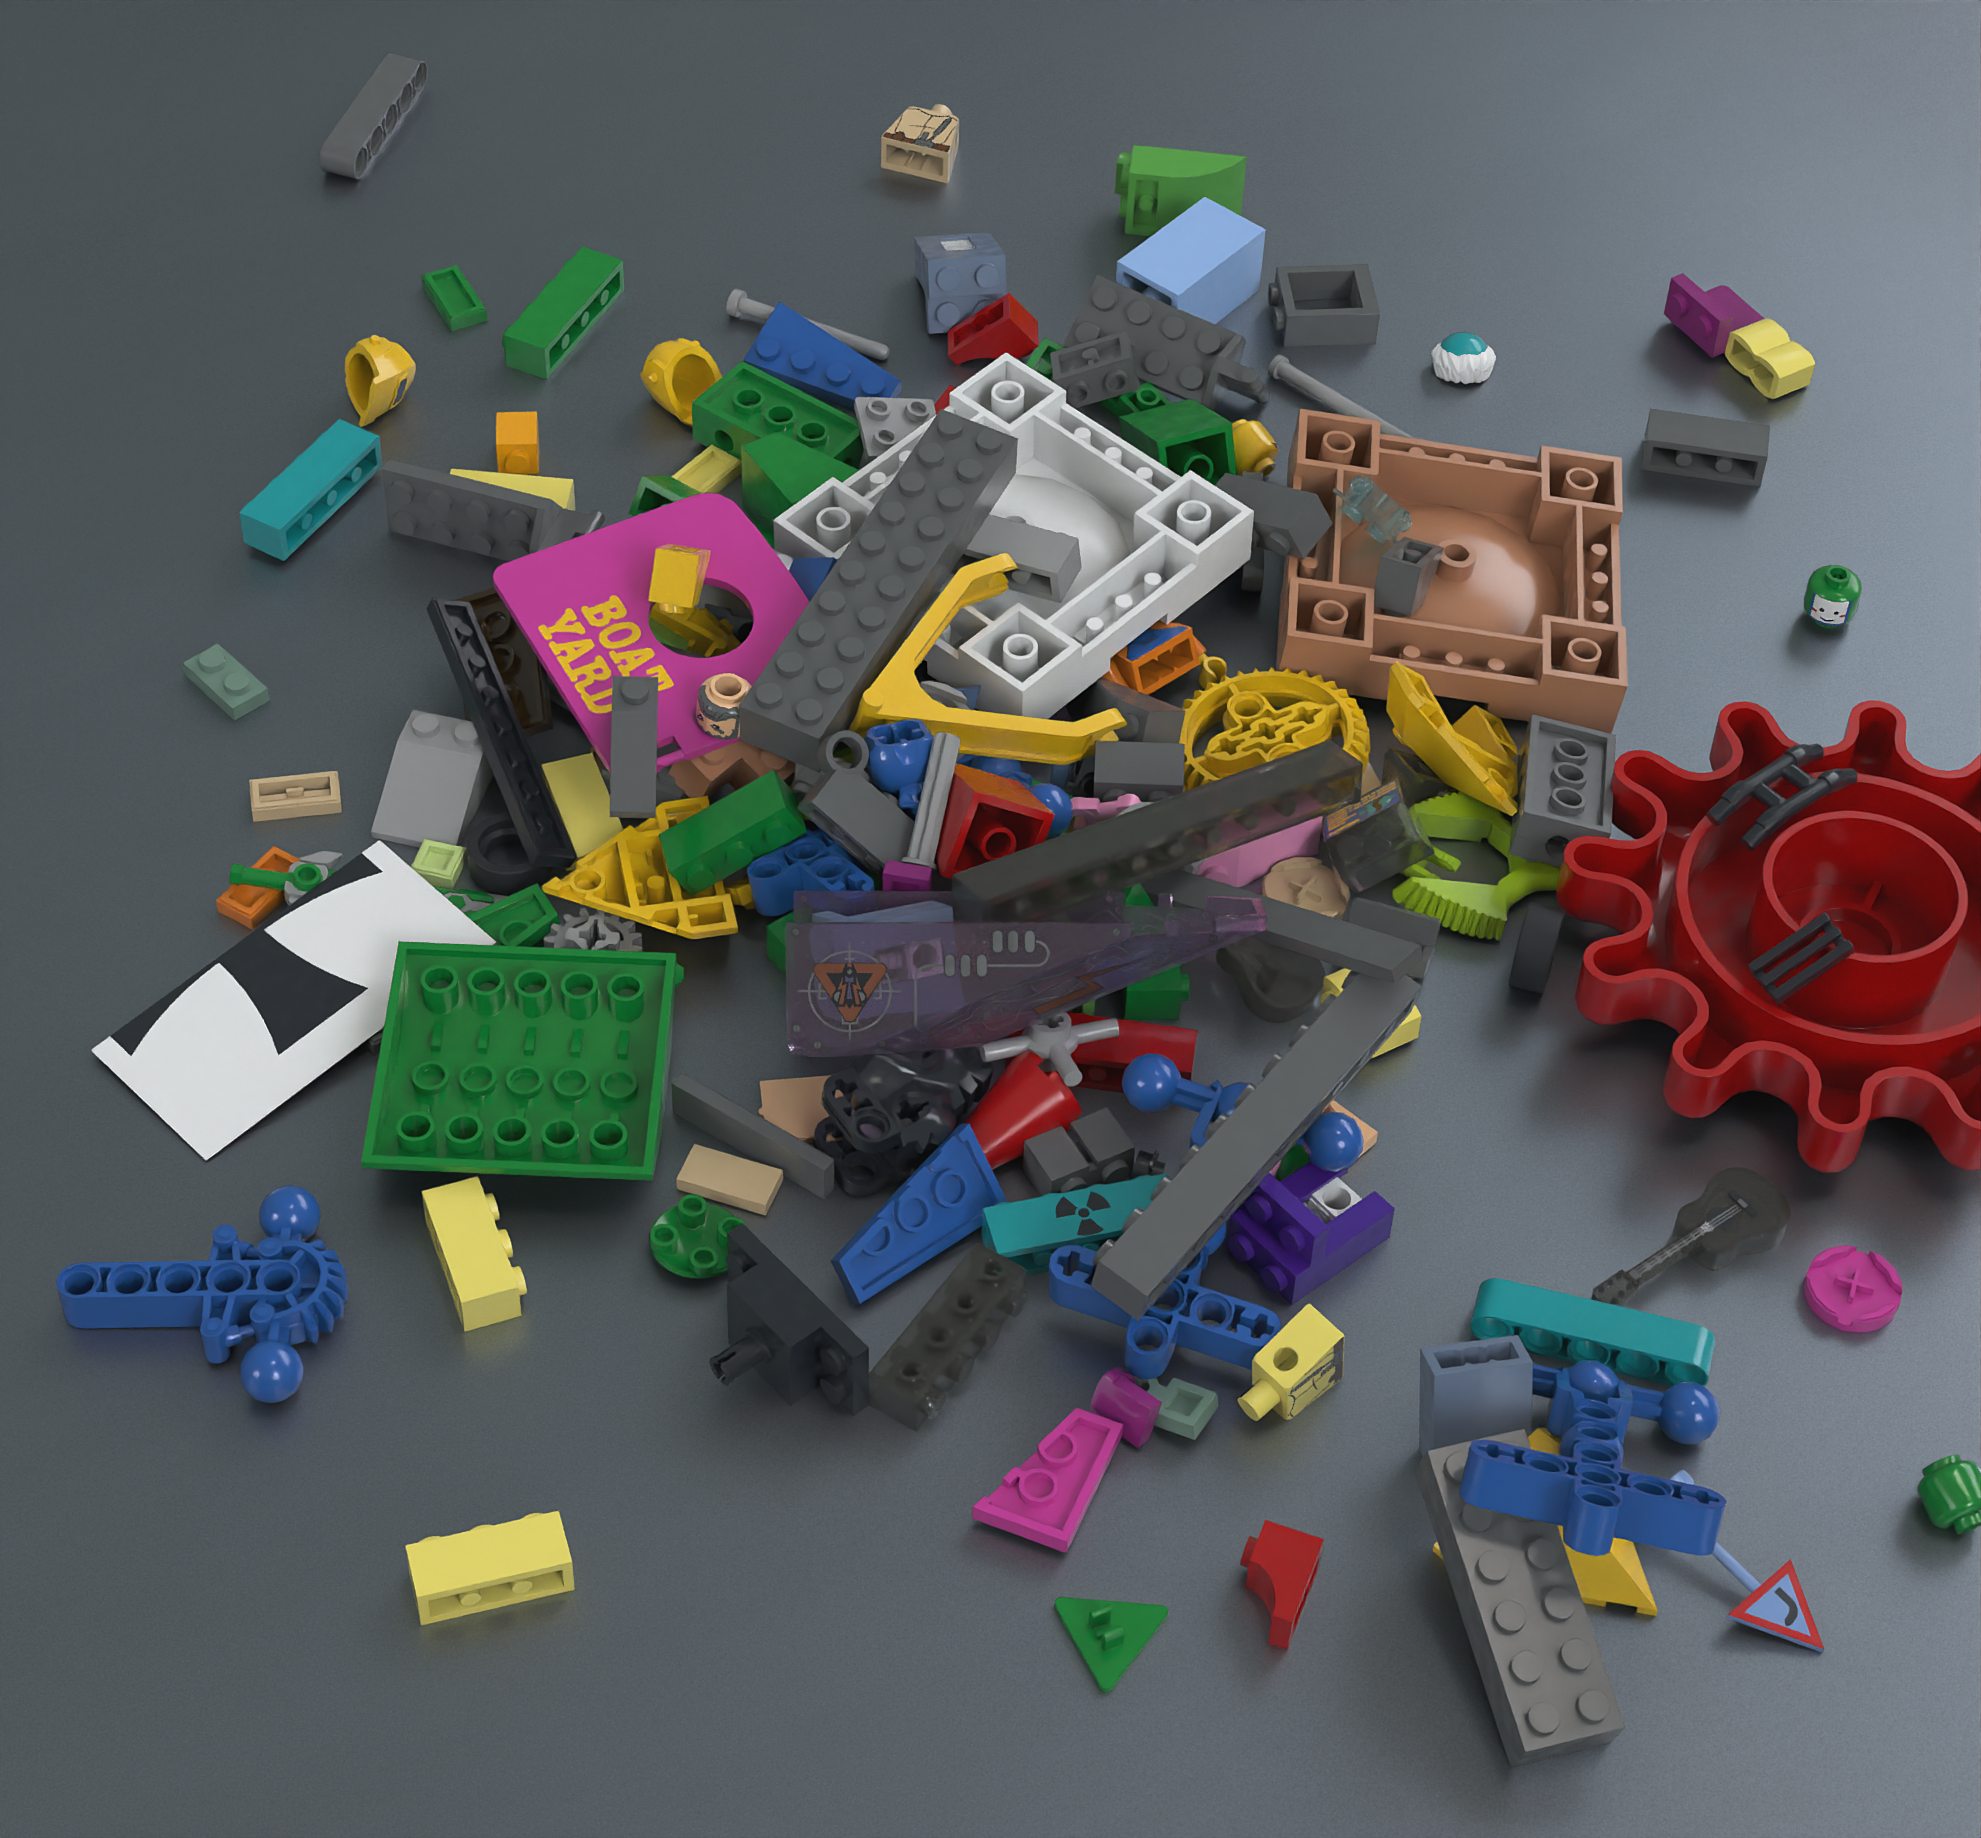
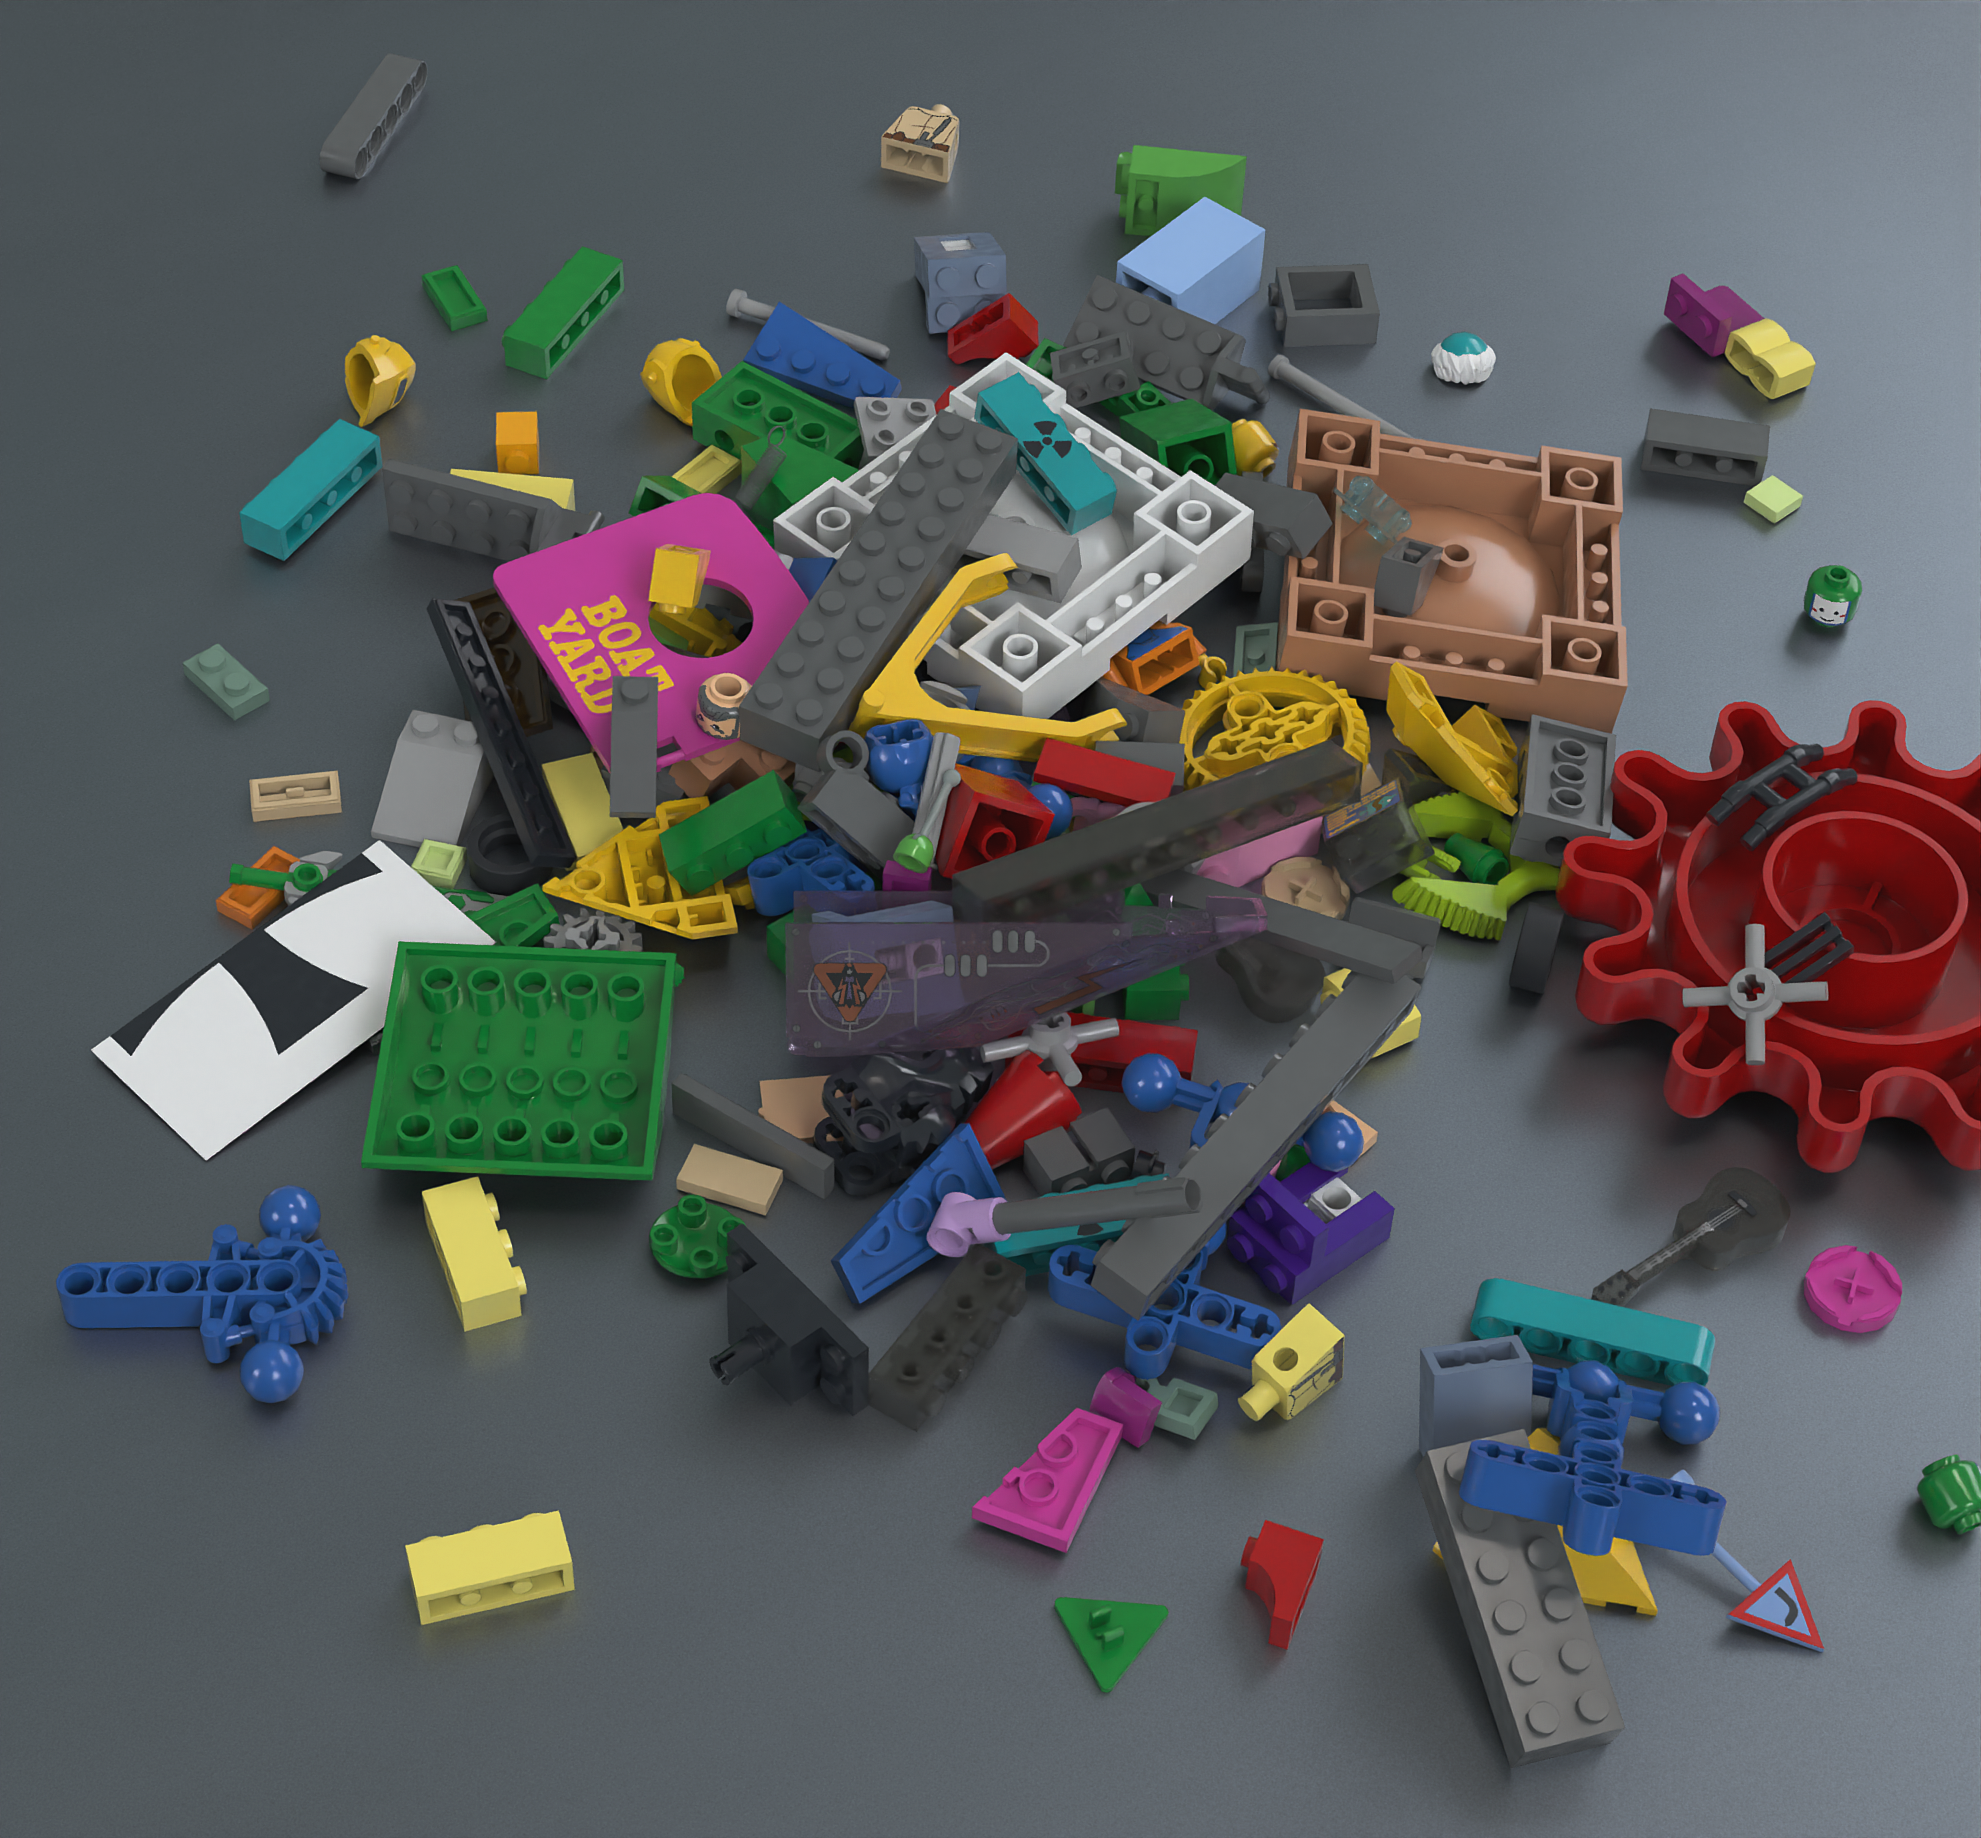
none -> dark grey piece [729,426,787,510]
none -> hinge [893,769,961,873]
none -> dark grey piece [927,1177,1203,1257]
none -> teal brick [974,372,1117,536]
none -> red tile [1033,738,1176,807]
none -> sand green plate [1233,622,1279,677]
none -> green cone [1444,833,1509,885]
none -> light grey bar [1683,924,1828,1065]
none -> yellowish green tile [1744,475,1803,524]

